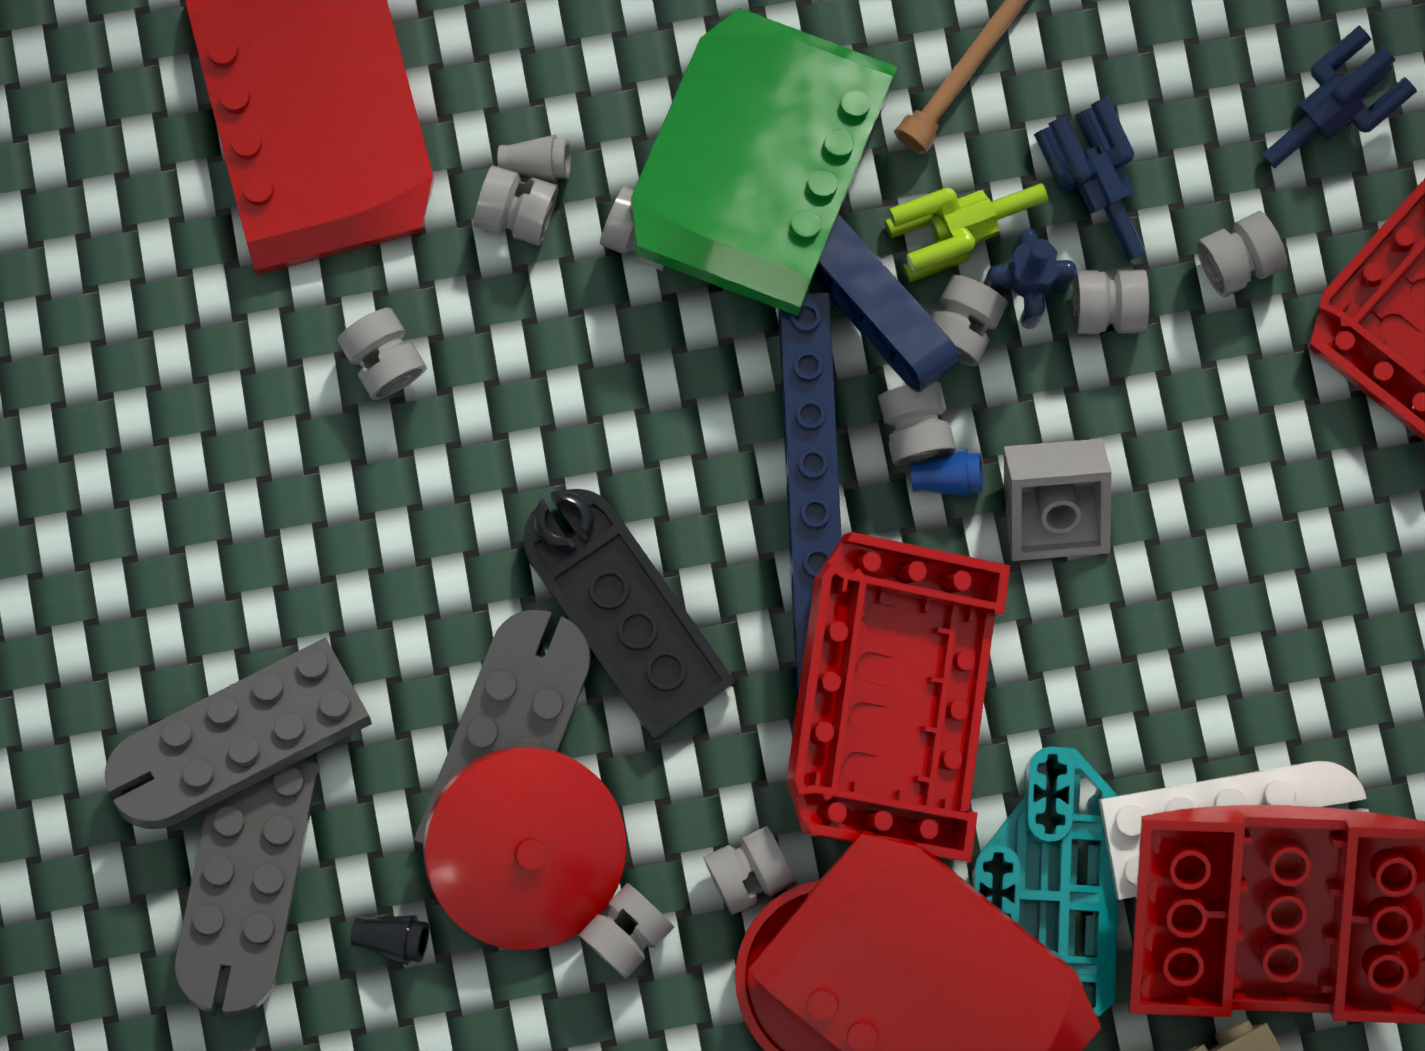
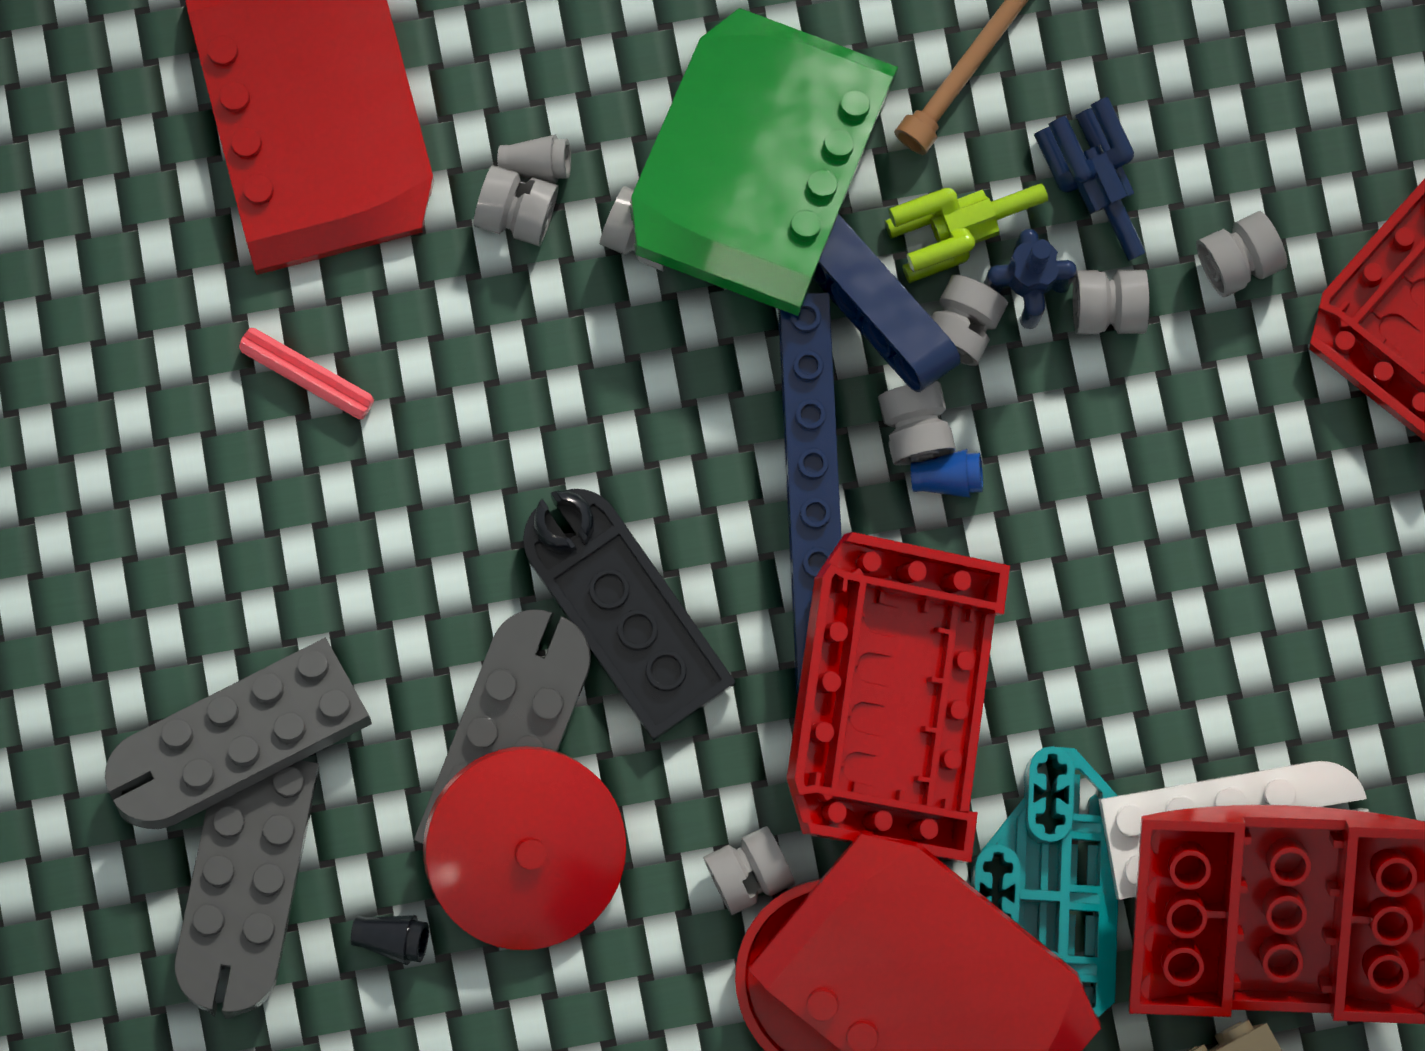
light grey wheel [337,307,427,400] -> none
light grey wheel [579,883,674,979] -> none
light grey slope [1004,438,1112,561] -> none
dark blue plant [1262,25,1417,169] -> none
none -> coral axle [239,328,374,419]

